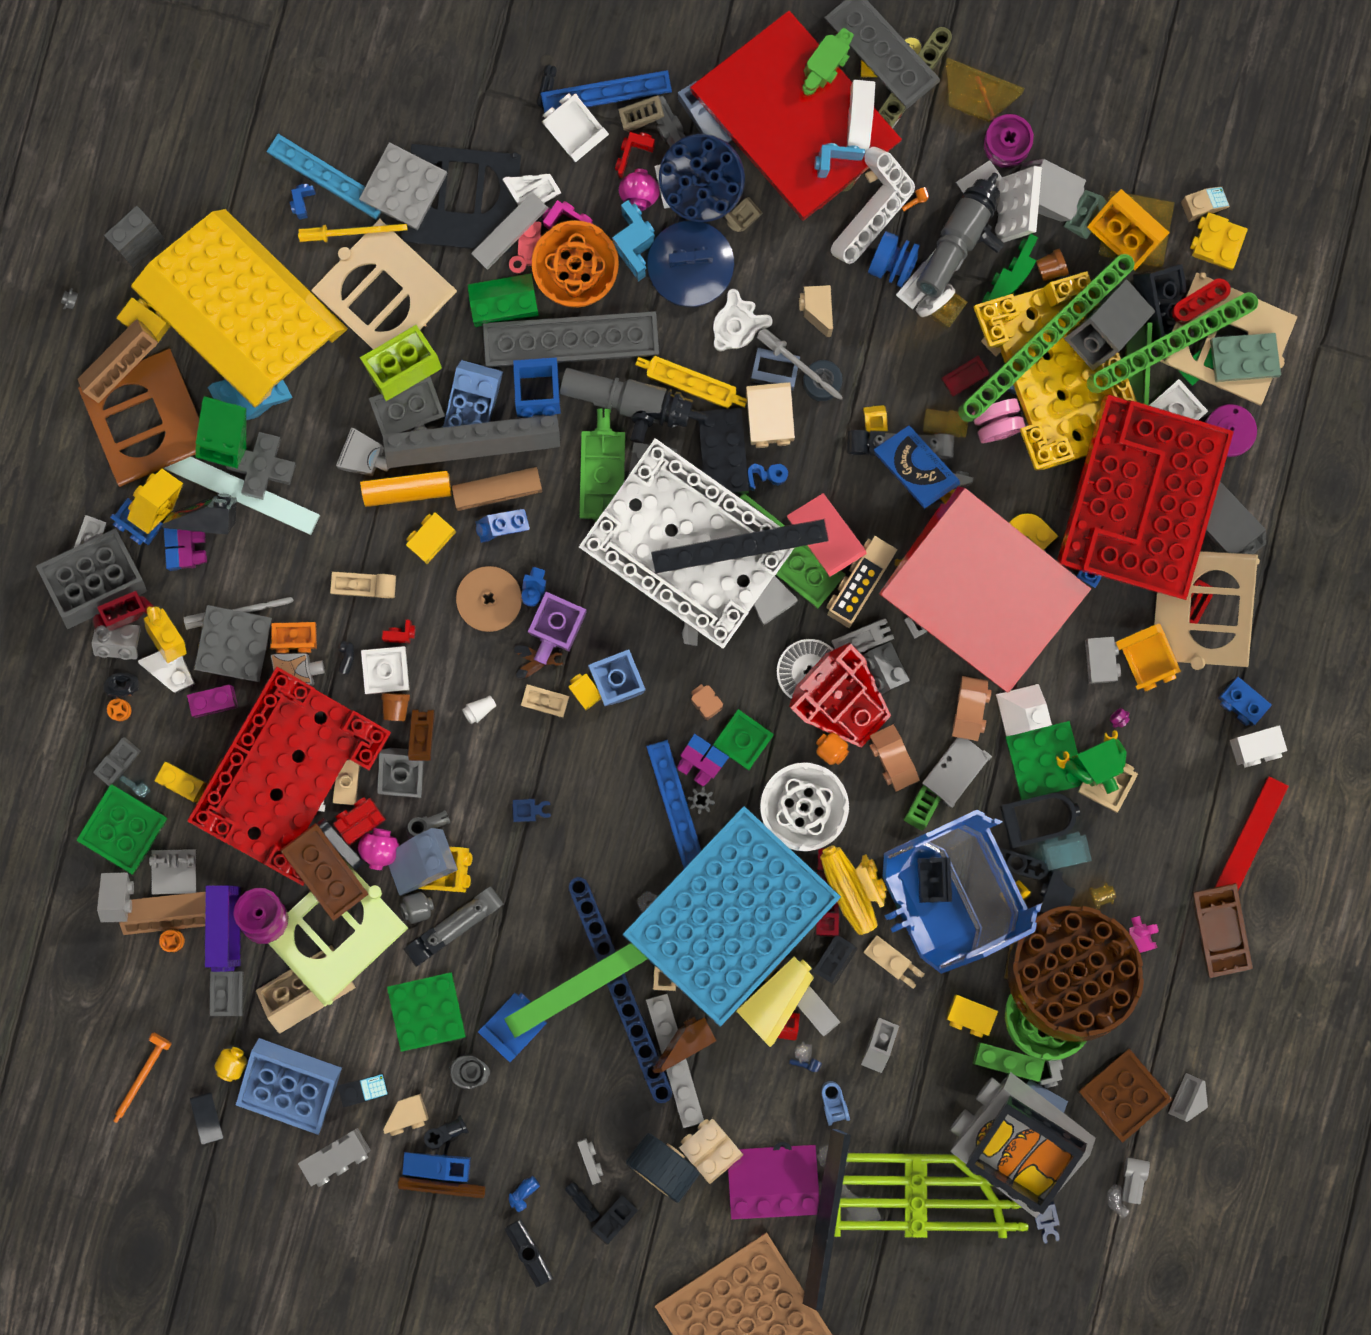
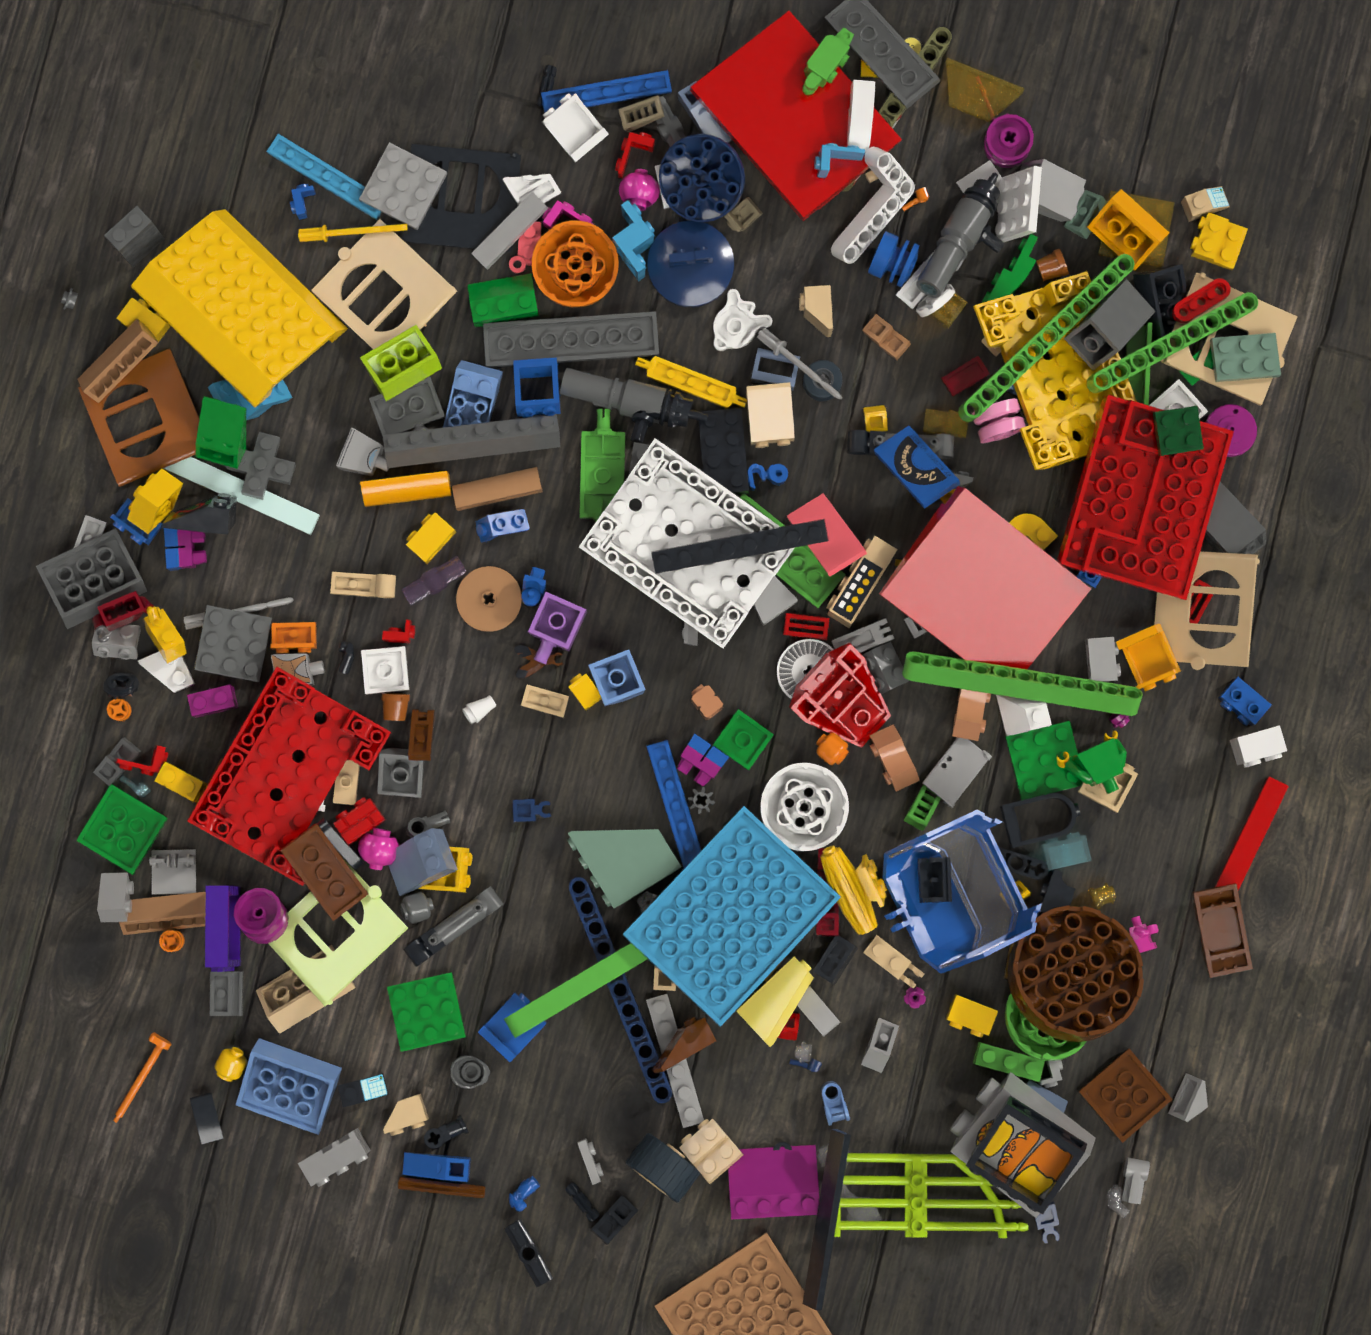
none -> red bracket [115,745,168,776]
none -> clear purple piece [401,556,467,606]
none -> sand green slope [567,829,681,909]
none -> red tile [783,613,829,640]
none -> medium nougat slope [862,314,911,361]
none -> bright green beam [902,652,1143,716]
none -> magenta plate [904,987,926,1009]
none -> dark green plate [1153,406,1204,456]

